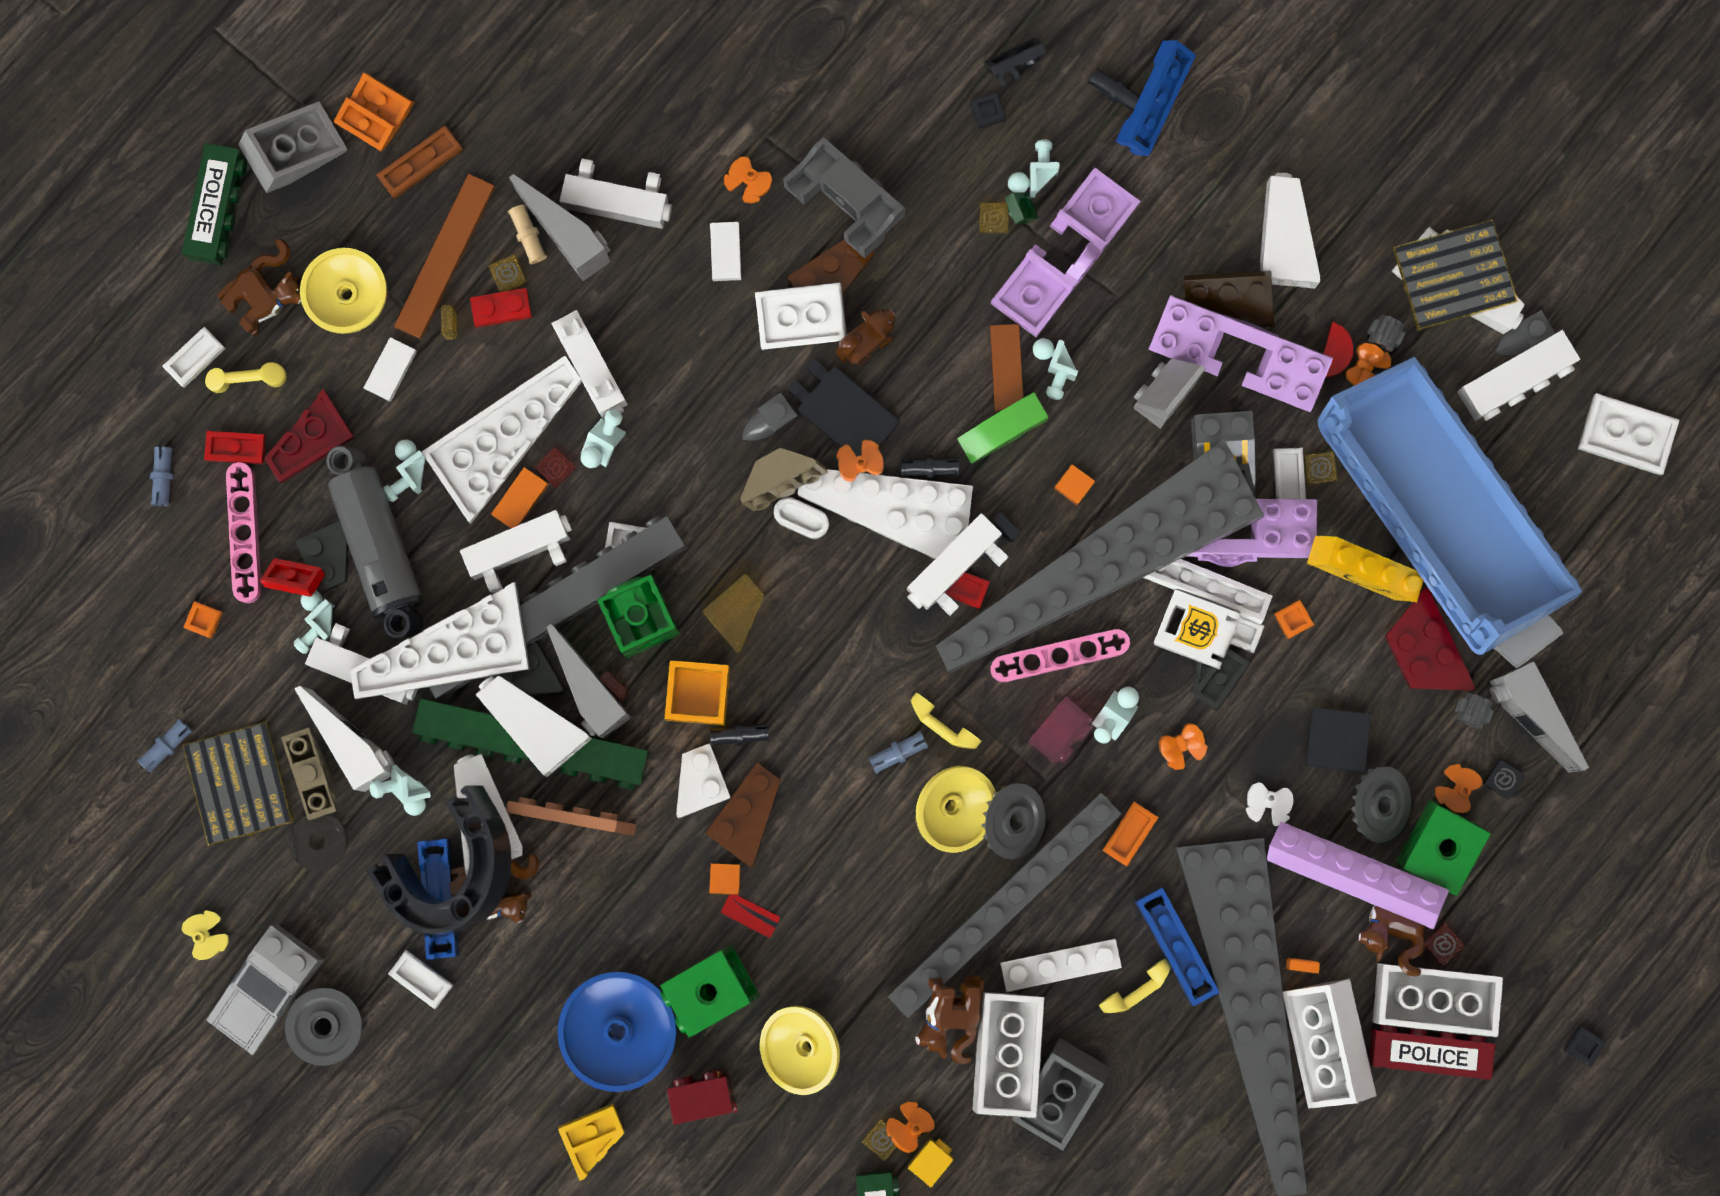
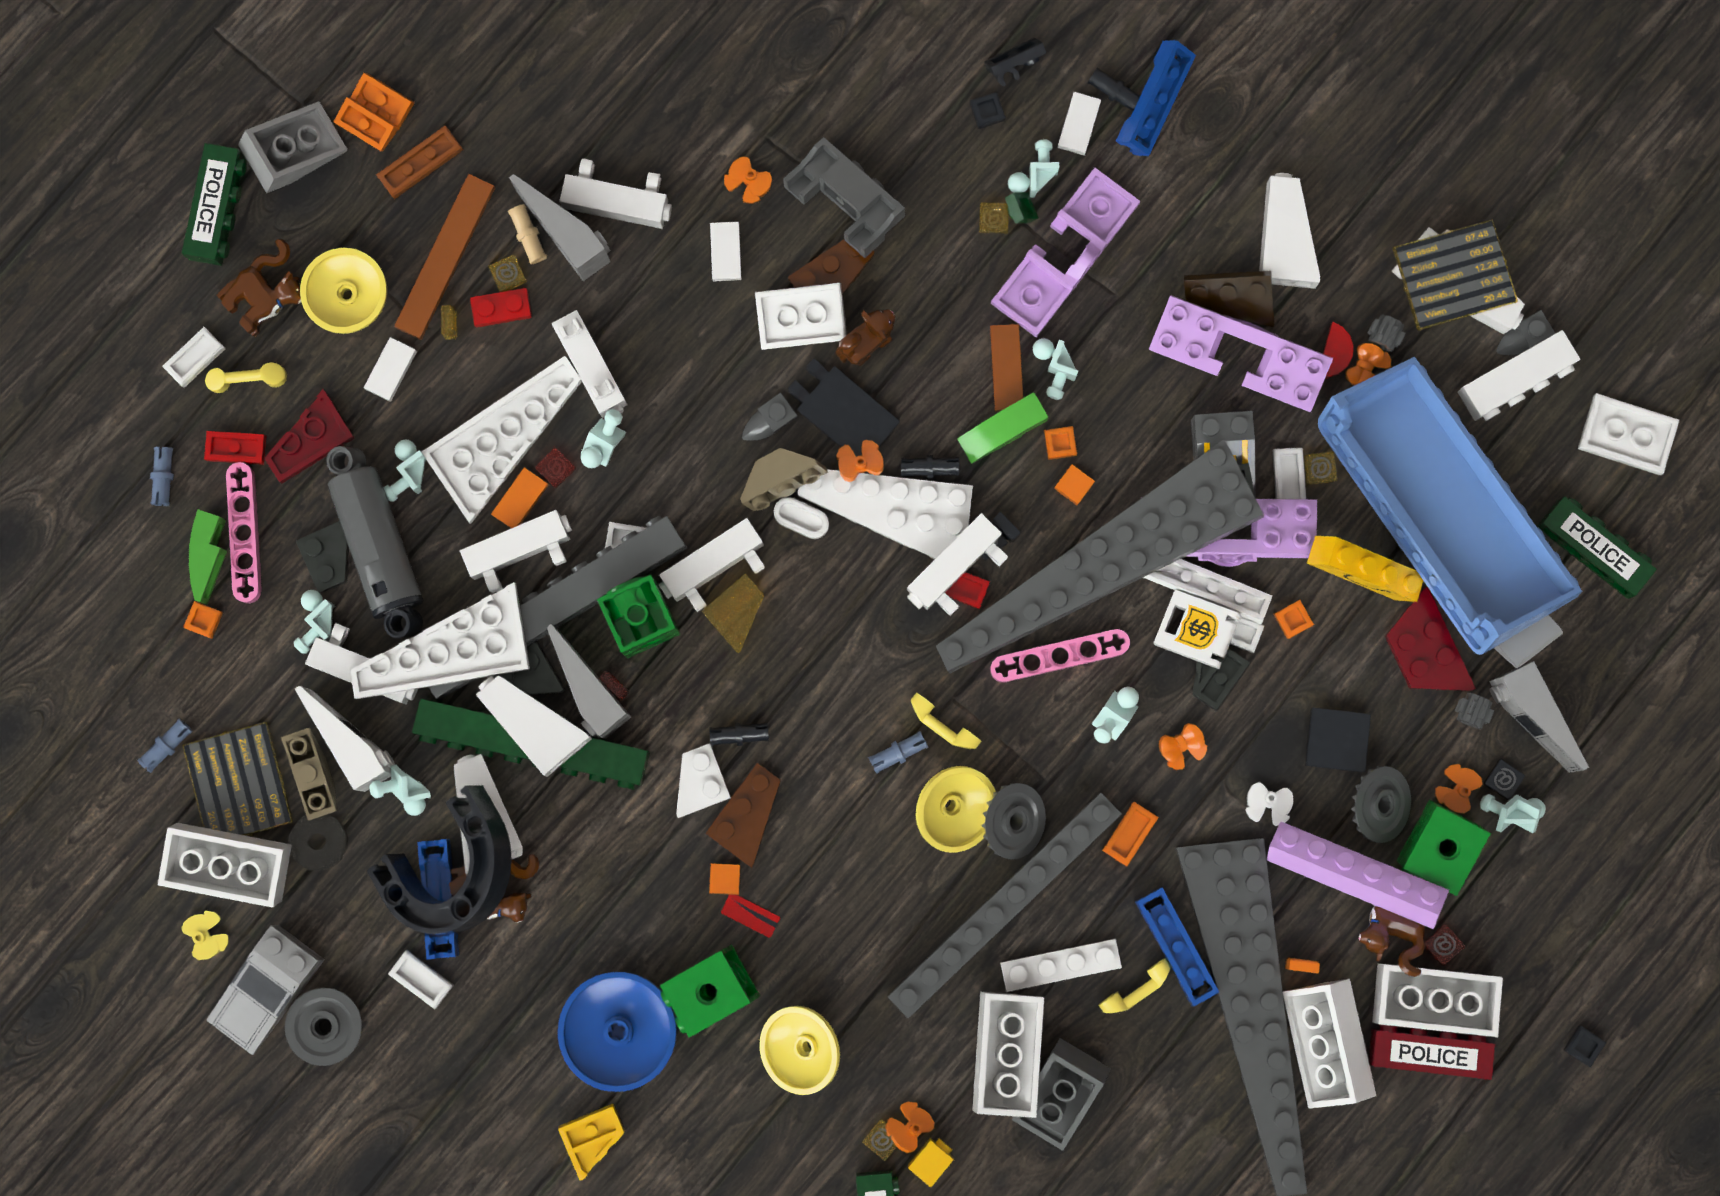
red plate [260,558,325,597] -> none
nougat wing [506,797,636,836] -> none
light orange piece [665,660,730,726] -> none
dark red brick [667,1069,738,1126] -> none
reddish brown animal [915,975,984,1064] -> none
clear pink brick [1027,697,1092,765] -> none
light grey slope [1133,358,1206,429] -> none
none -> white brick [158,823,292,908]
none -> bright green slope [189,509,227,605]
none -> white brick [658,518,765,612]
none -> orange tile [1044,426,1077,460]
none -> white tile [1057,92,1101,156]
none -> light aqua piece [1480,794,1546,833]
none -> dark green brick [1536,497,1657,599]

